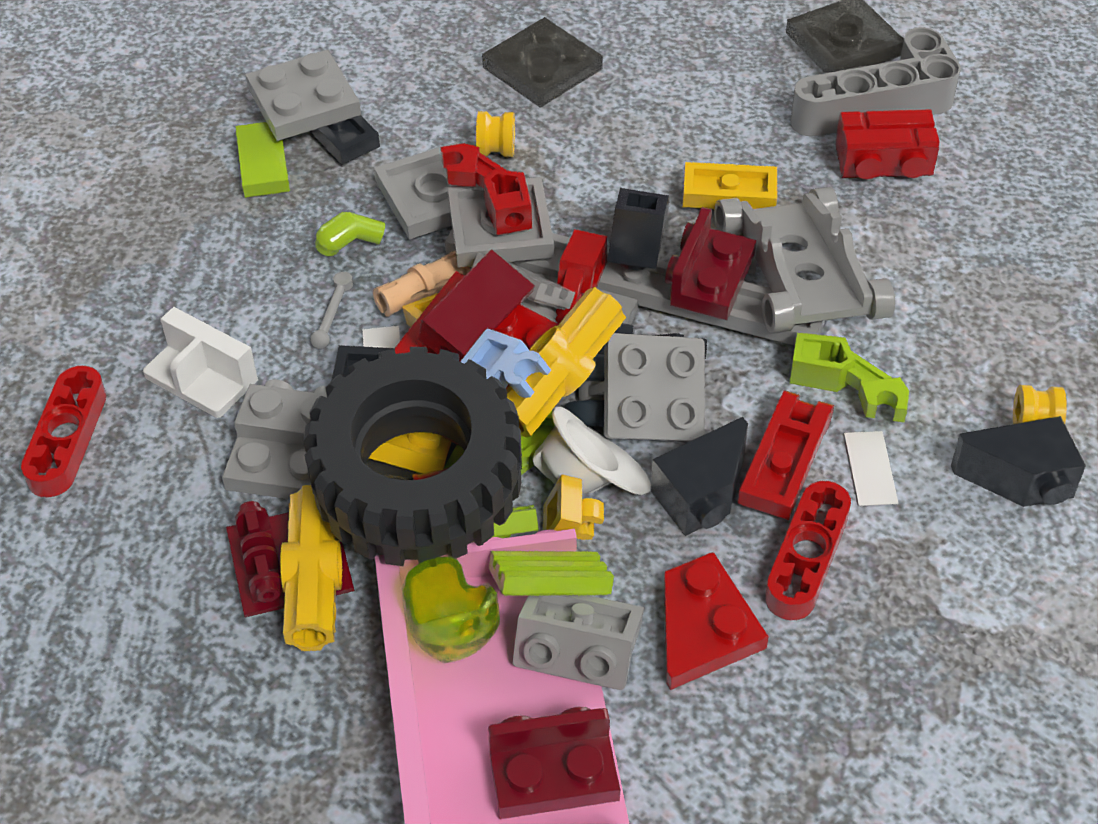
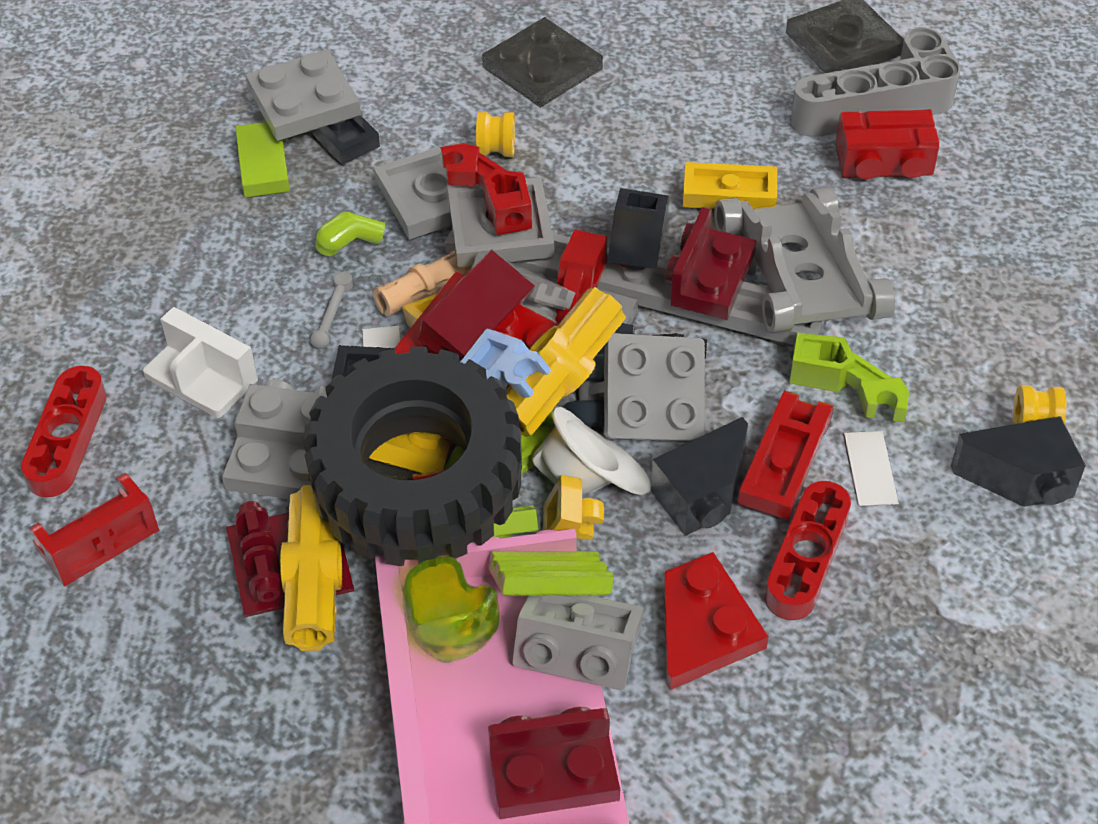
none -> red hinge [28,473,160,587]

